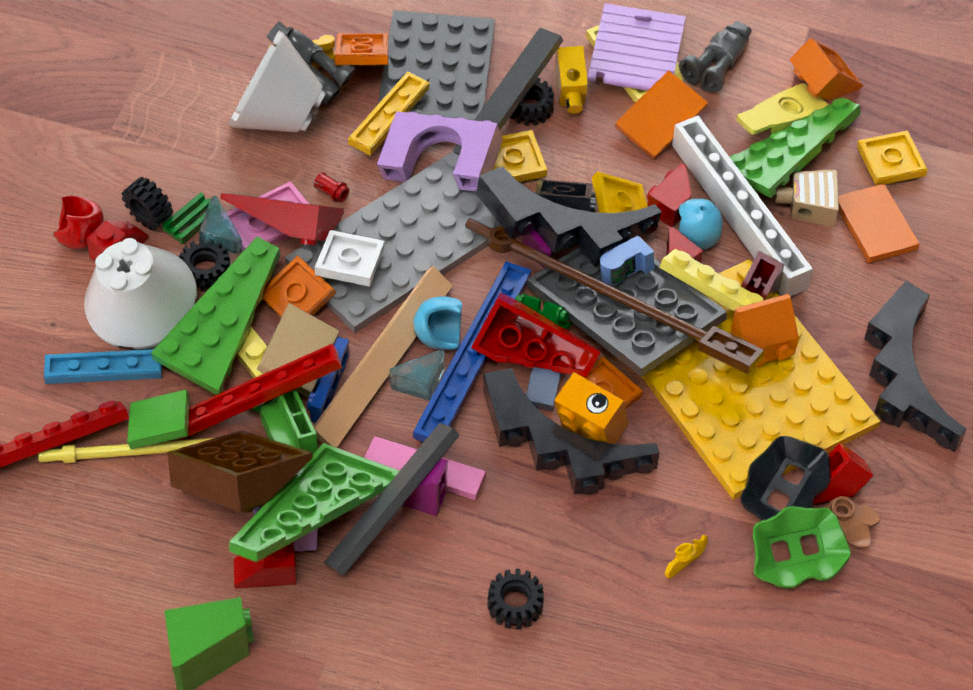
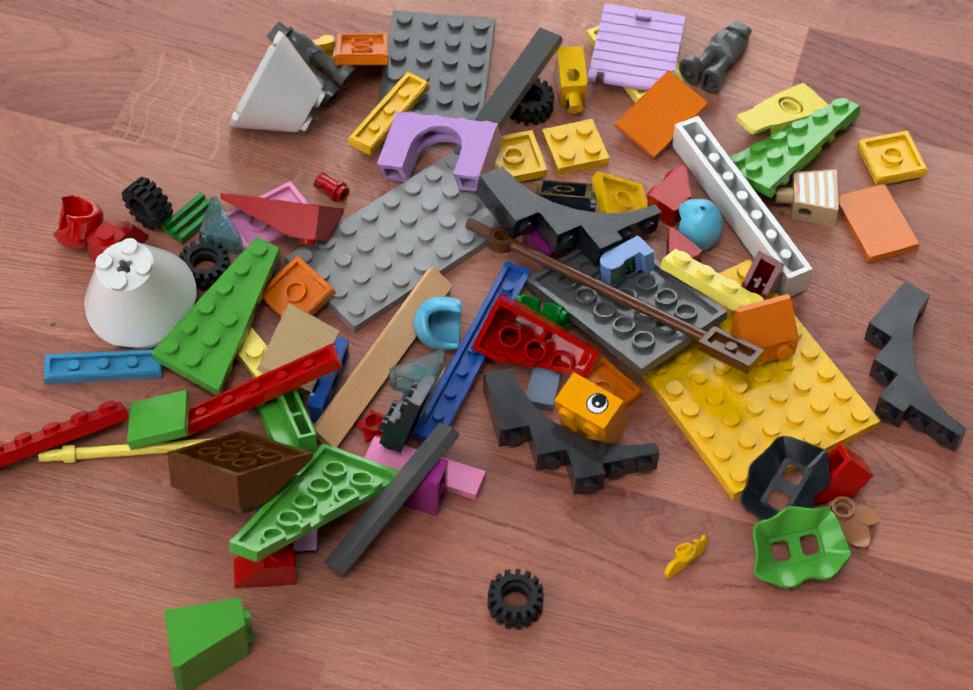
white plate [315,230,384,286] -> none
orange slope [789,37,864,101] -> none
none -> red plate [355,409,384,443]
none -> black plate [379,374,436,453]
none -> yellow plate [542,119,609,175]

